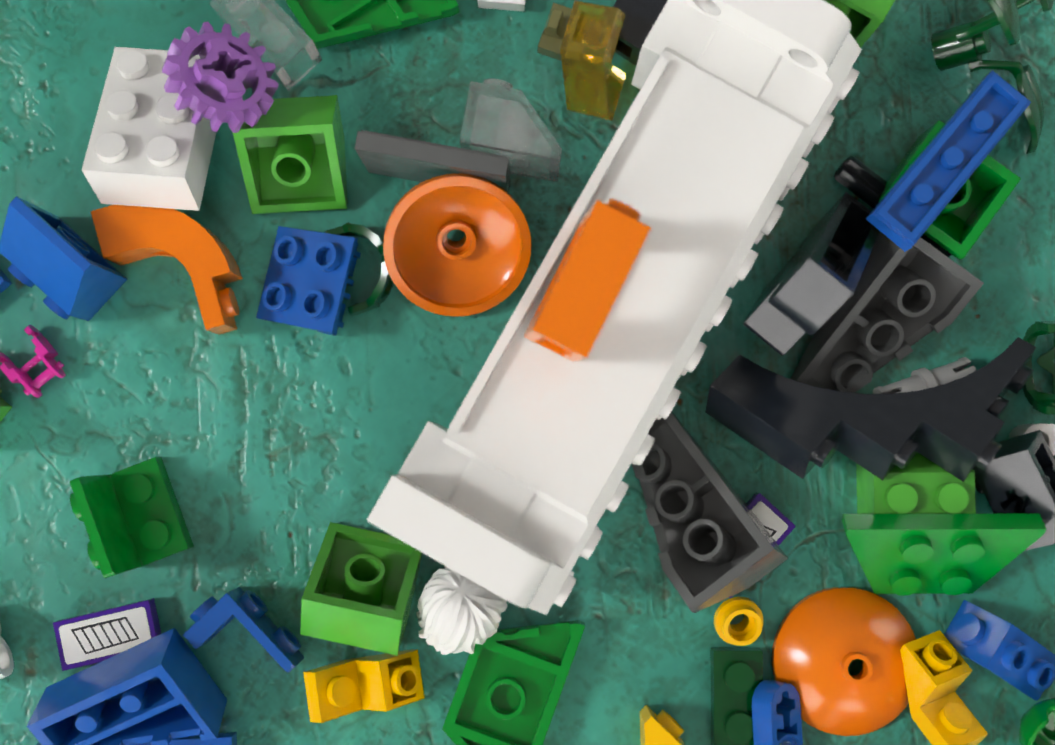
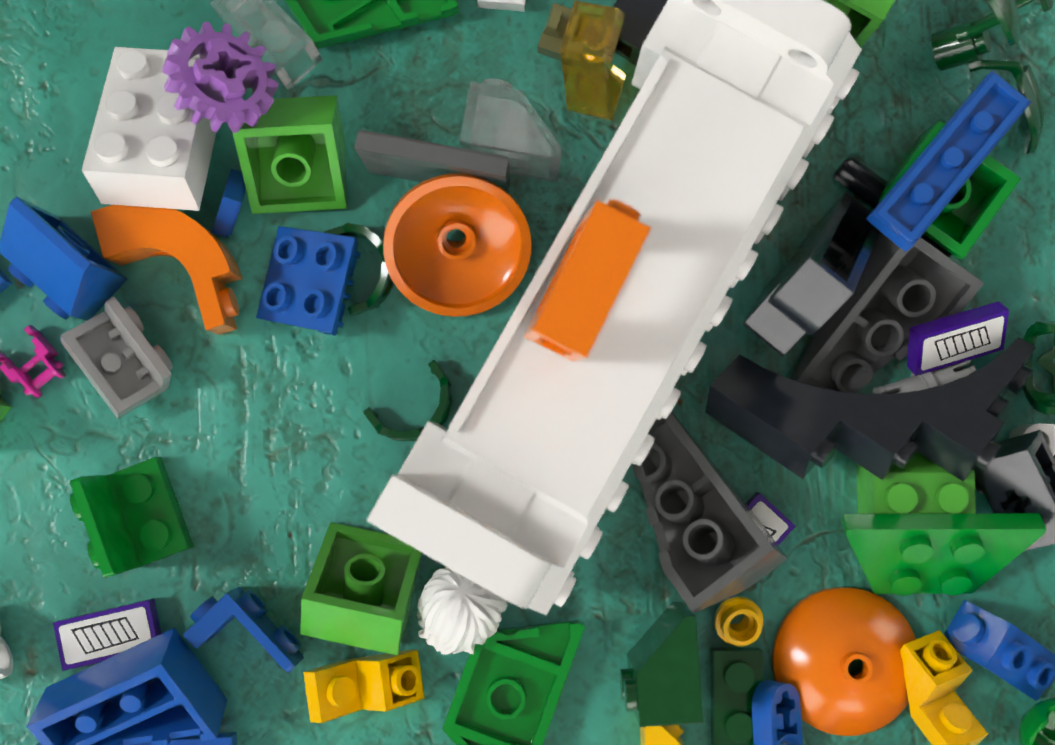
none -> light grey bracket [60,297,173,419]
none -> blue tile [211,169,246,238]
none -> dark green helmet [363,360,452,441]
none -> dark green slope [620,602,703,727]
none -> tile [907,301,1009,376]

